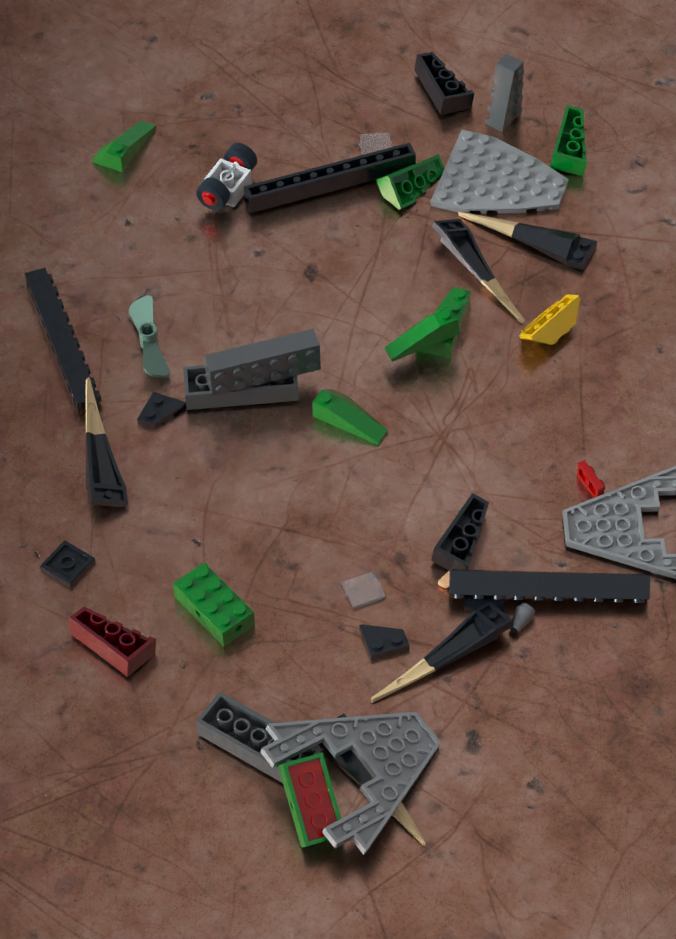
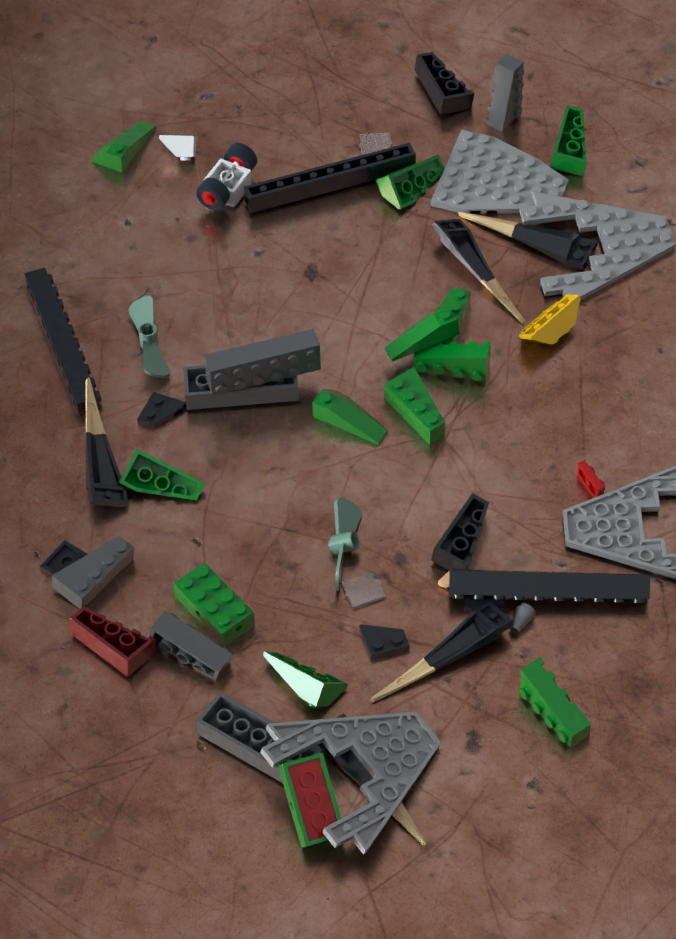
none -> dark grey wedge [52,536,134,609]
none -> green wedge [119,449,205,501]
none -> dark grey wedge [149,611,232,680]
none -> white slope [159,135,197,160]
none -> wedge [263,652,348,709]
none -> sand green piece [328,498,362,591]
none -> green wedge [384,367,445,445]
none -> green wedge [413,341,491,382]
none -> light grey wing [519,192,676,300]
none -> green wedge [519,657,591,748]

